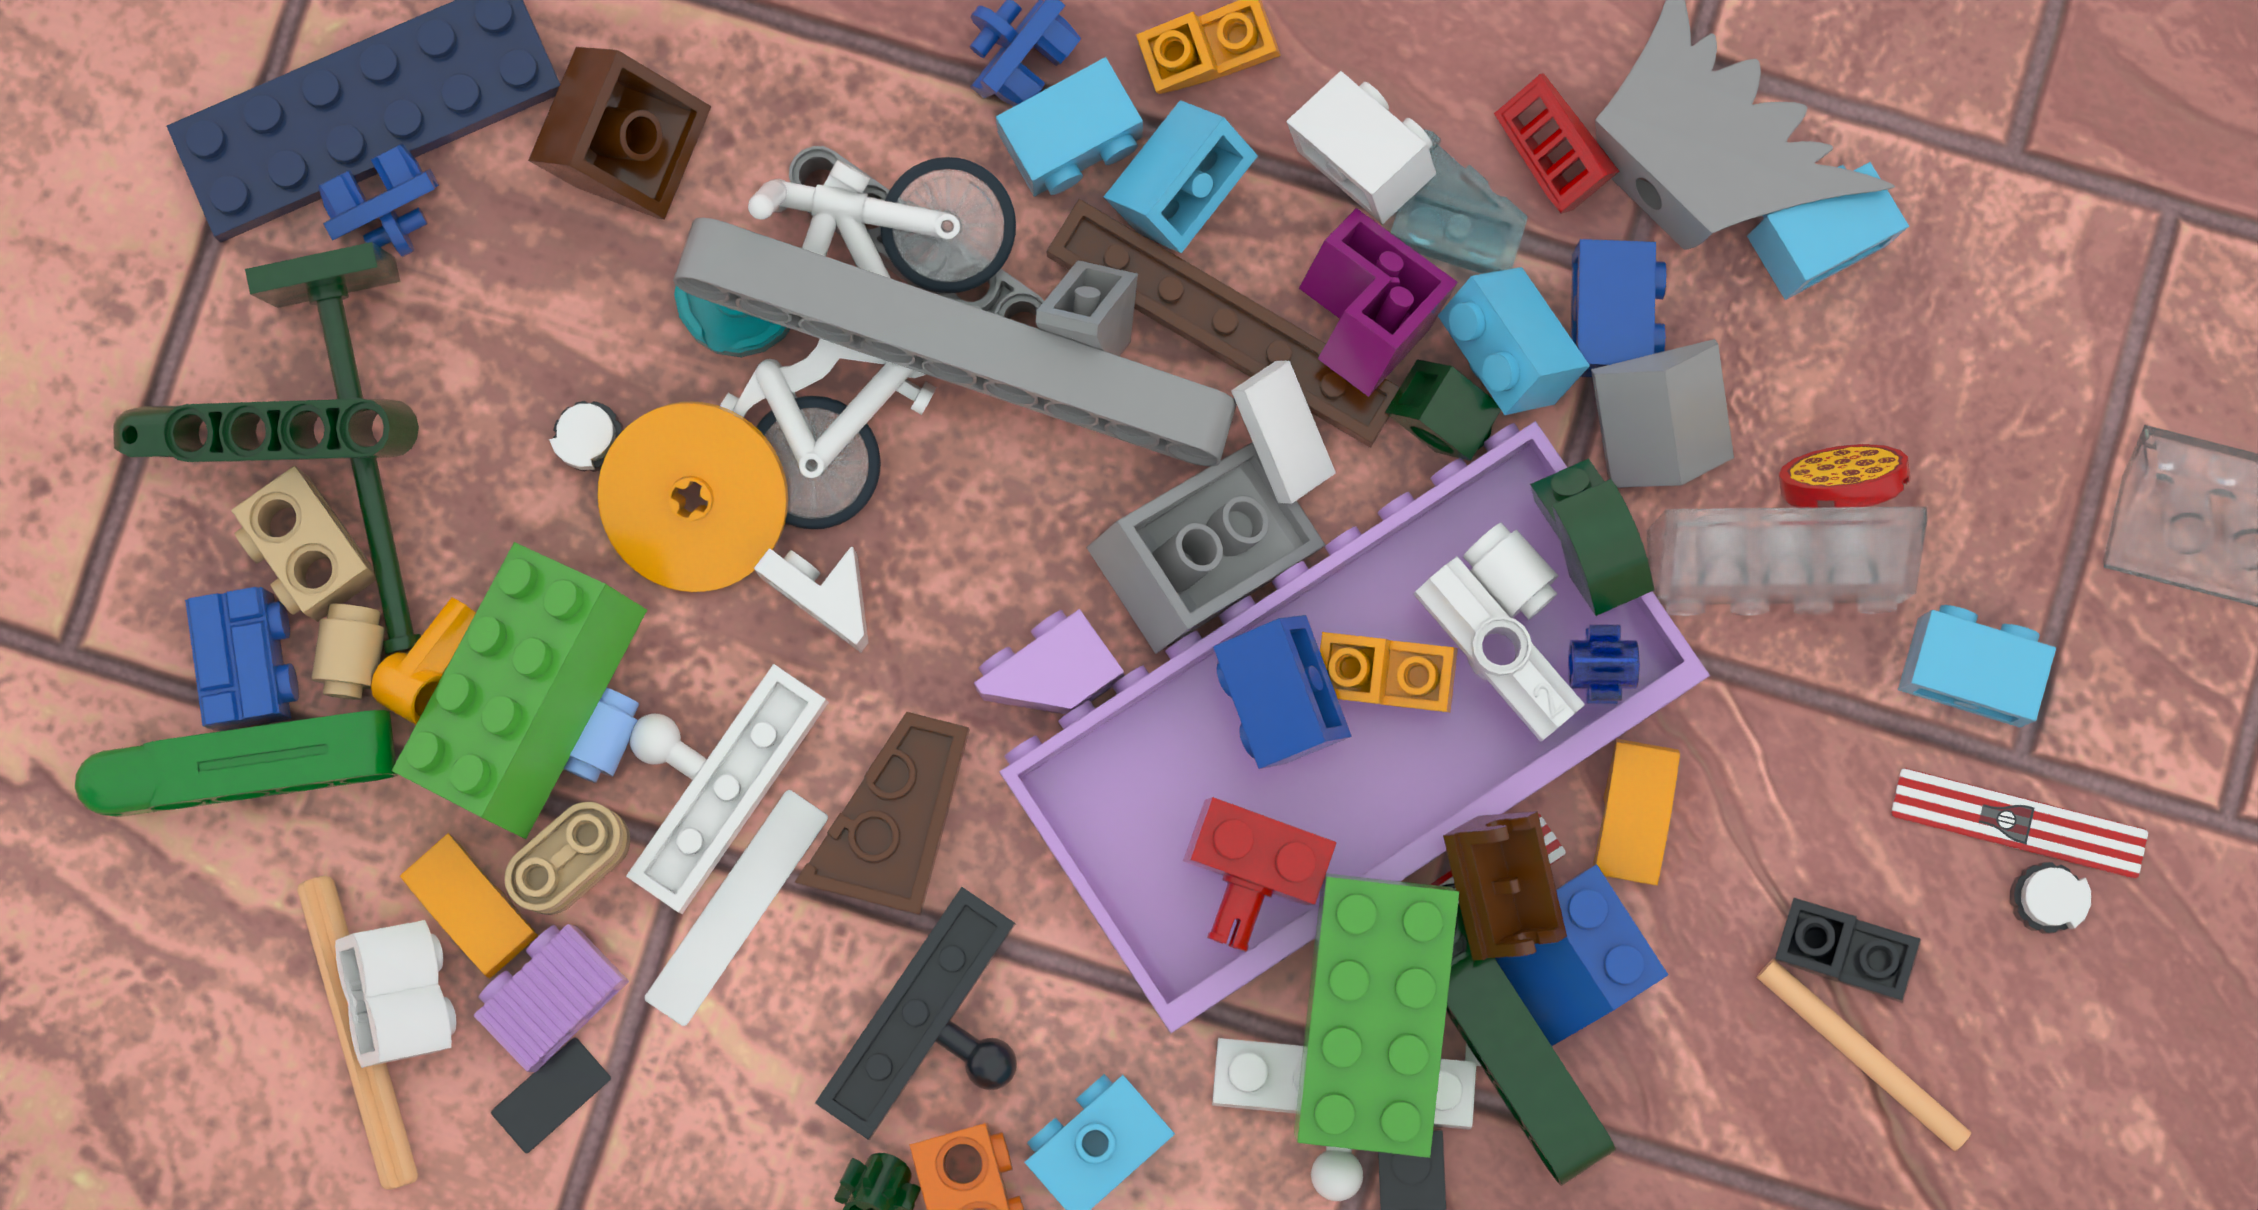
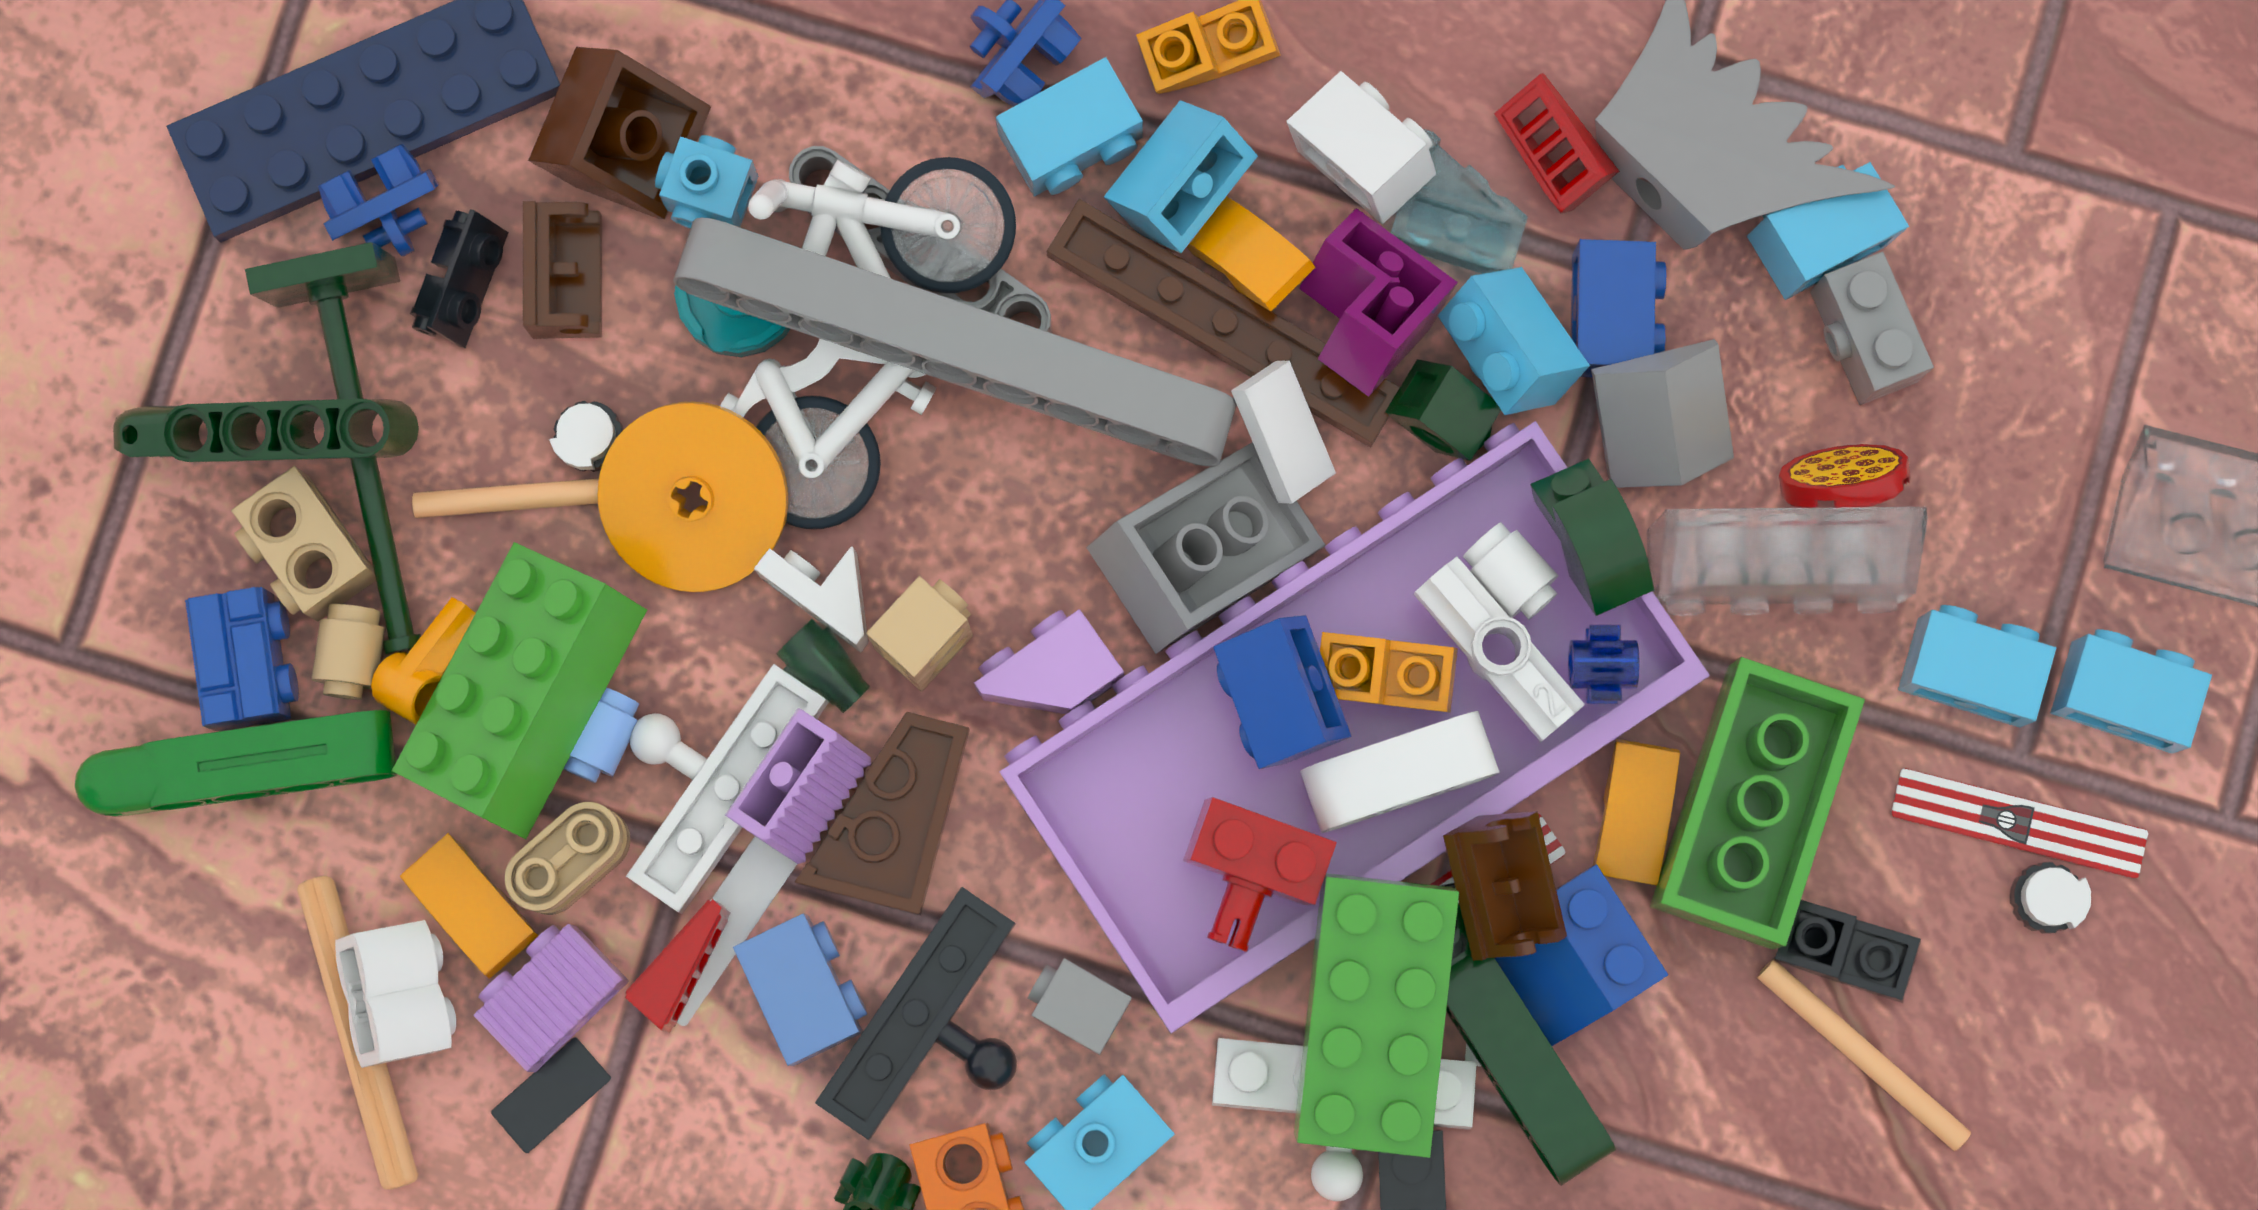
light grey slope [1036,260,1138,356] -> none
none -> black hinge [410,209,509,348]
none -> light nougat bar [412,478,599,518]
none -> reddish brown hinge [523,201,602,339]
none -> red slope [625,899,731,1033]
none -> medium azure brick [655,135,759,228]
none -> lavender brick [725,708,871,864]
none -> medium blue brick [733,913,868,1066]
none -> clear green cone [776,618,870,713]
none -> tan brick [866,576,973,692]
none -> light grey brick [1028,959,1132,1055]
none -> light orange slope [1187,196,1315,311]
none -> white beam [1300,711,1500,833]
none -> bright green brick [1650,657,1865,949]
none -> light grey brick [1810,251,1934,405]
none -> medium azure brick [2050,629,2212,754]

